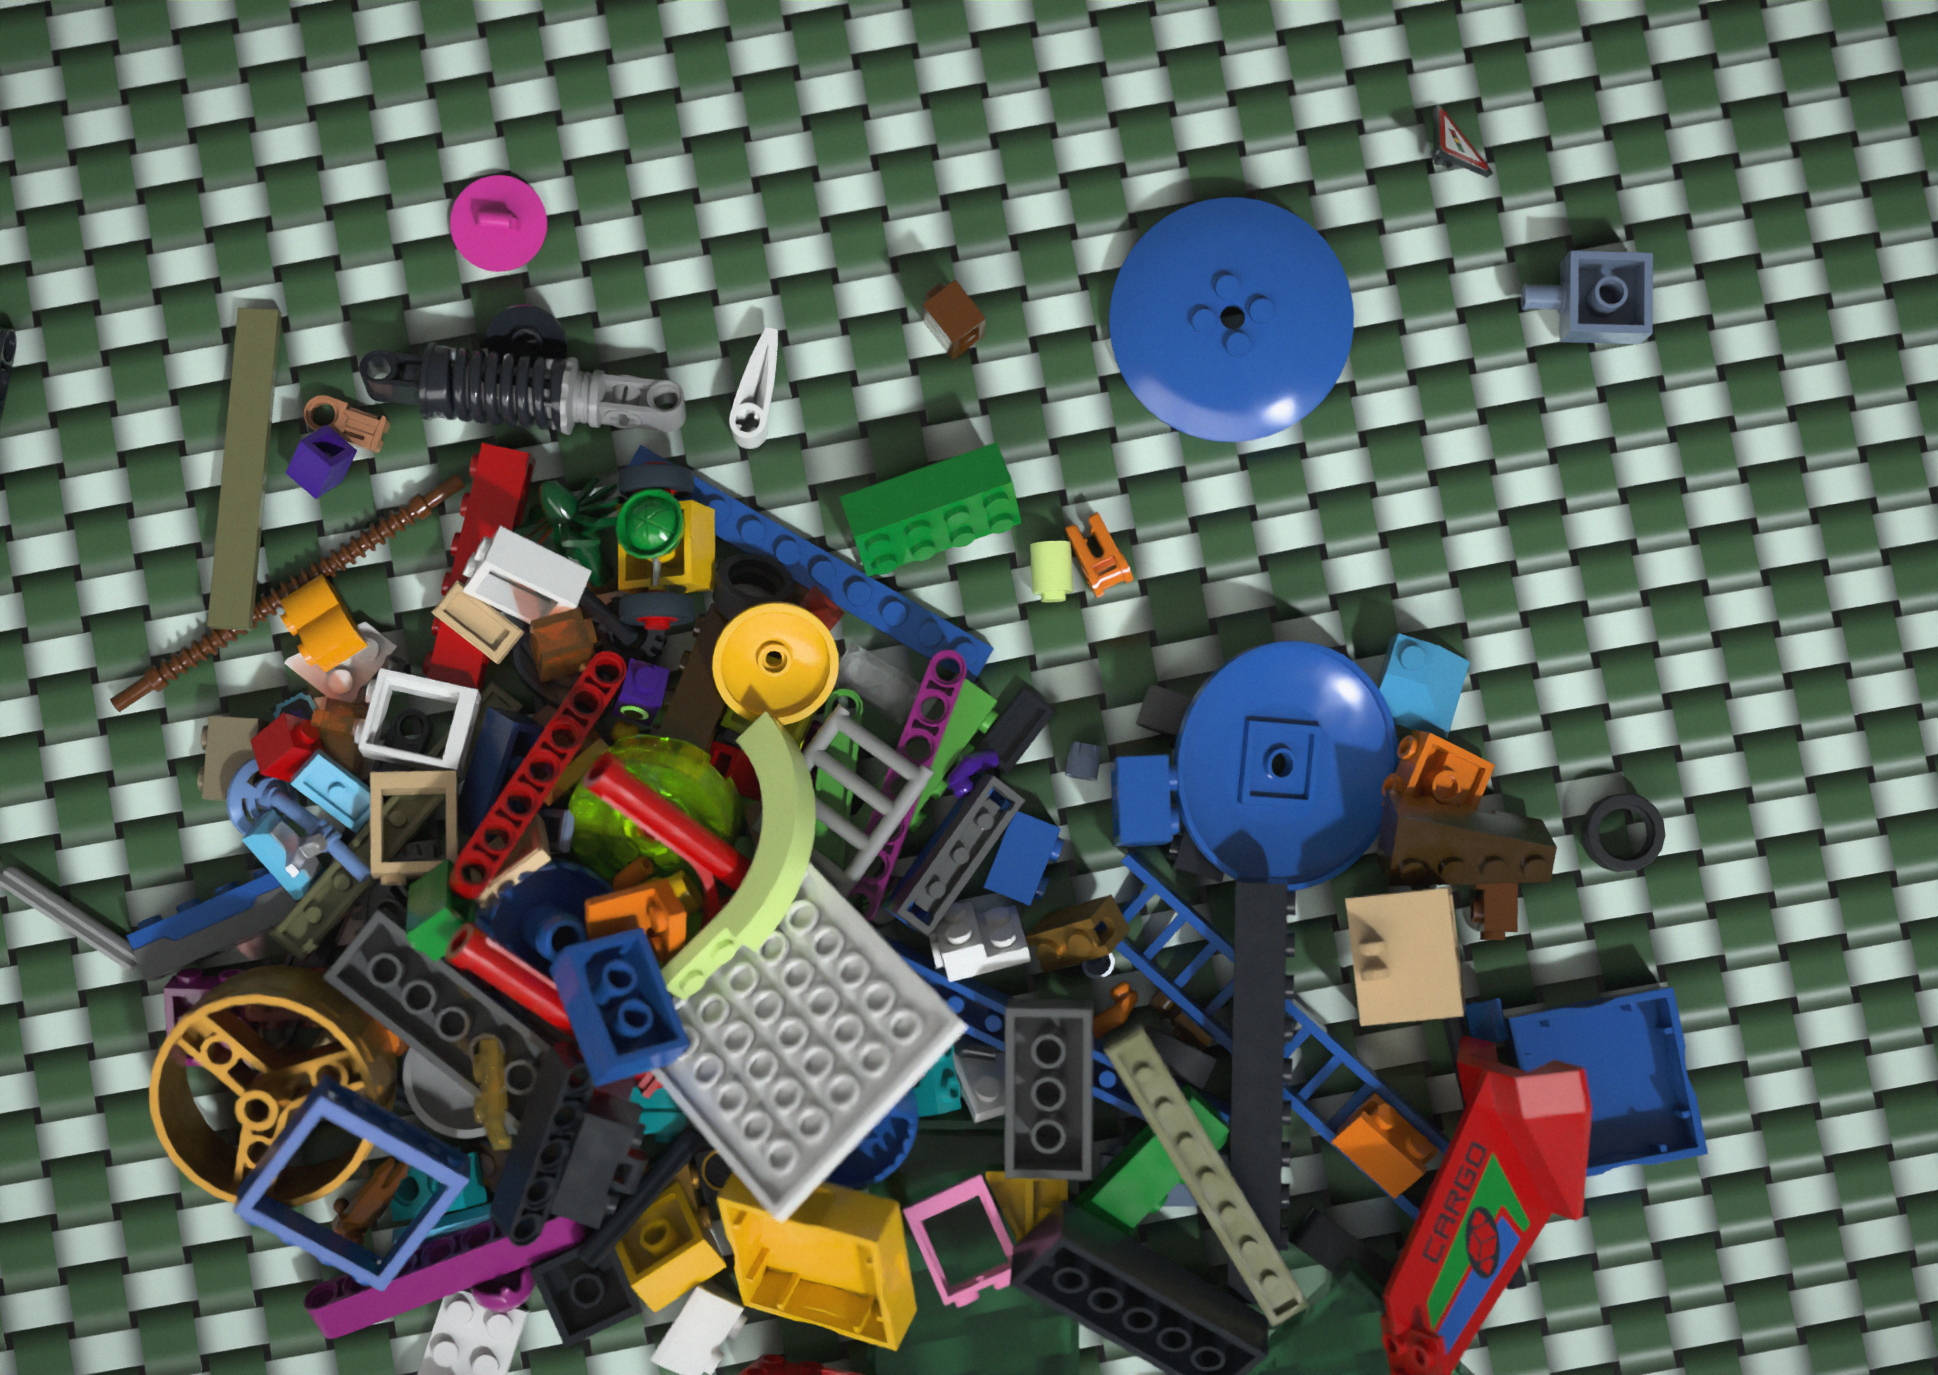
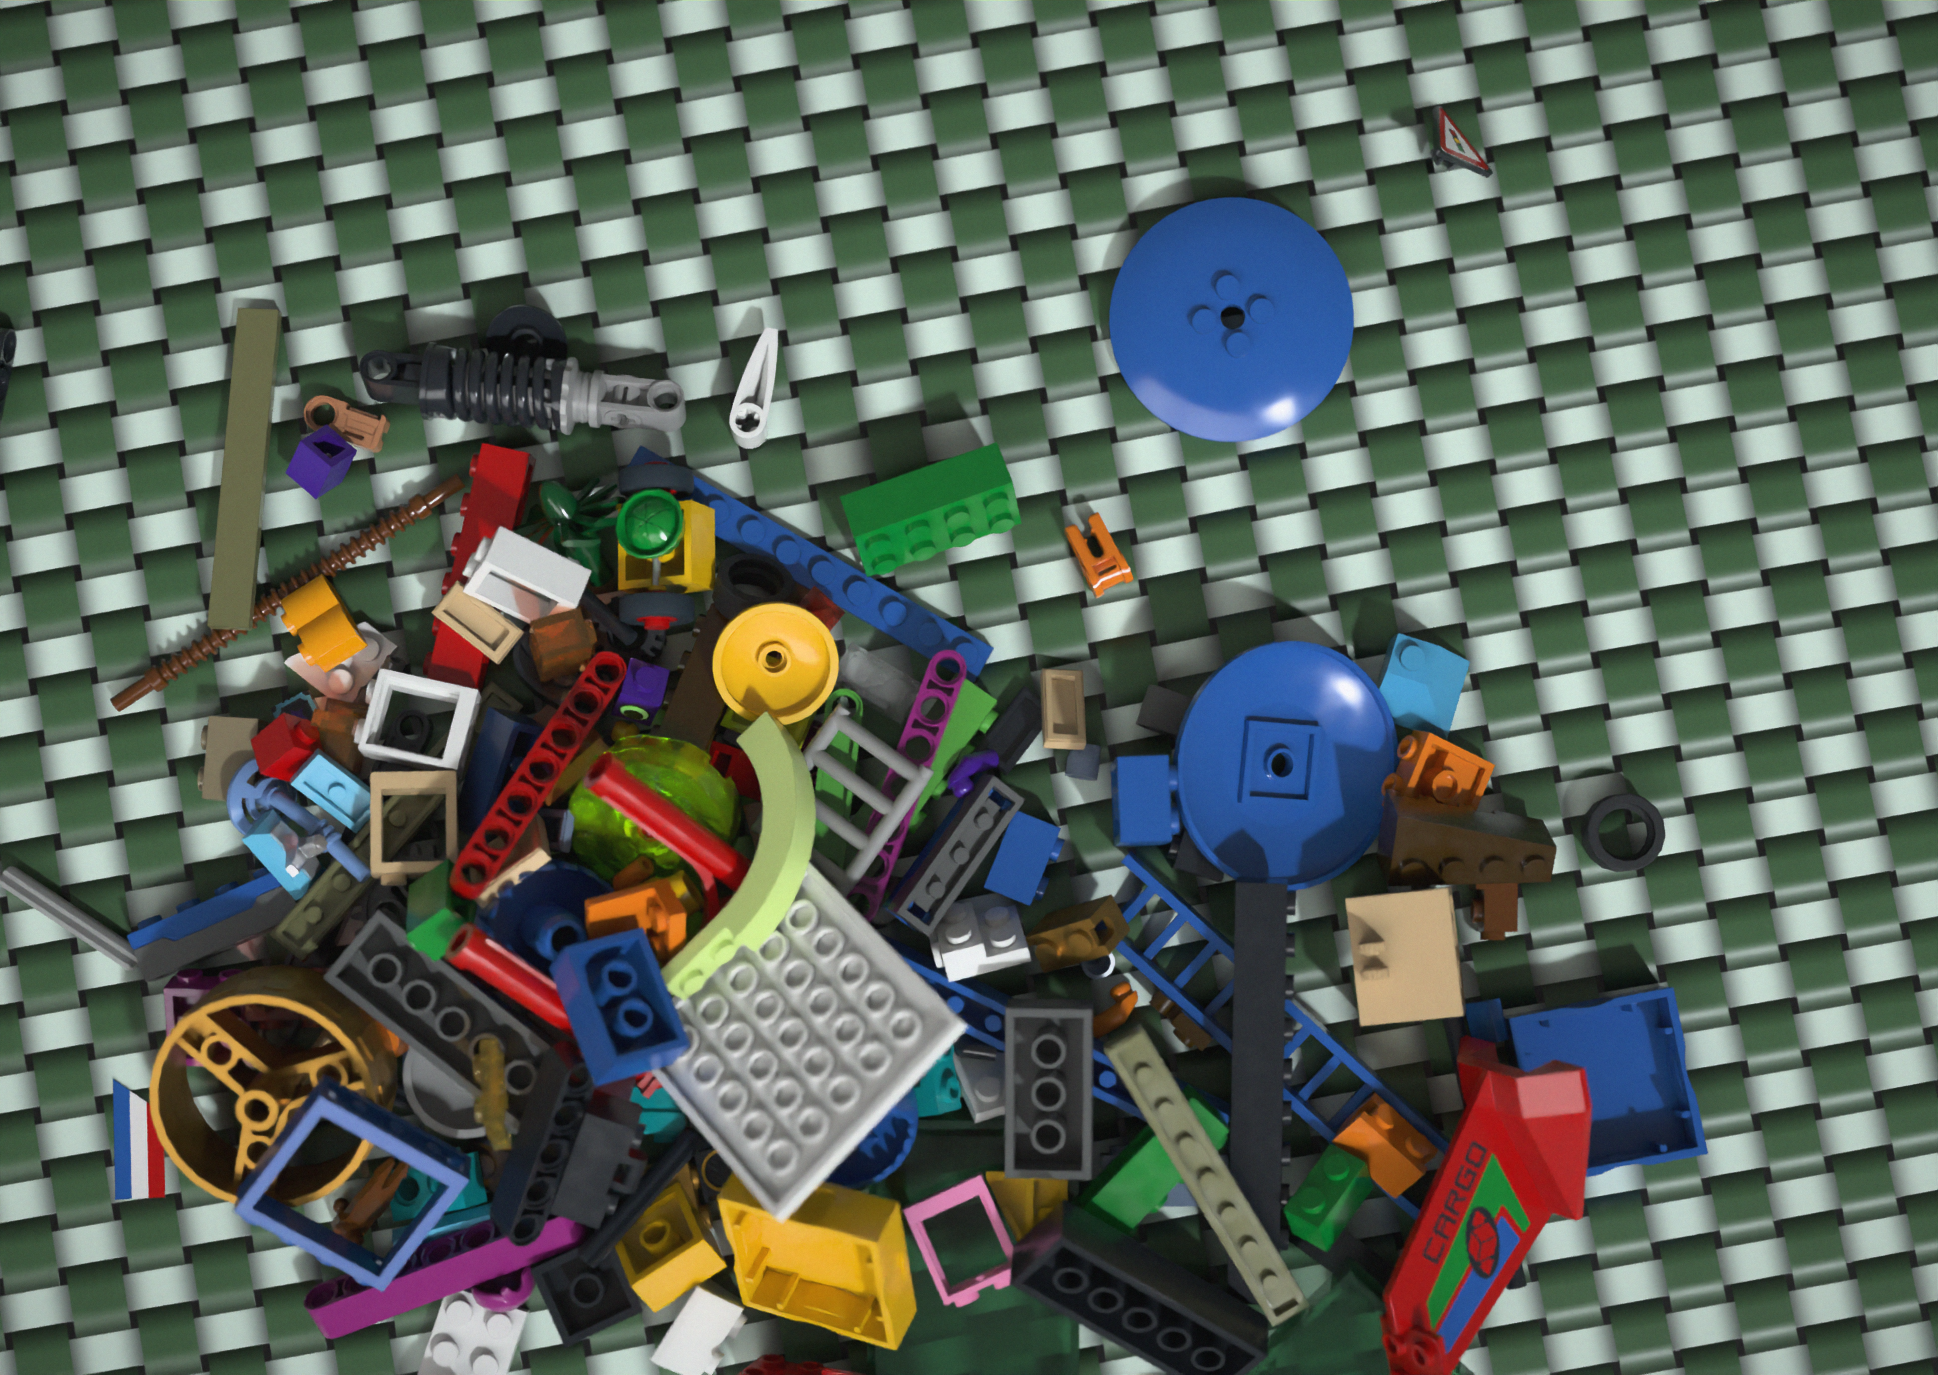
dark pink shield [450,175,547,272] -> none
reddish brown brick [922,279,986,360] -> none
yellowish green brick [1030,541,1074,602] -> none
black tyre [1144,1024,1217,1089] -> none
sand blue brick [1521,251,1653,344] -> none
none -> sticker [113,1079,165,1200]
none -> tan tile [1040,668,1086,750]
none -> green brick [1284,1144,1373,1252]

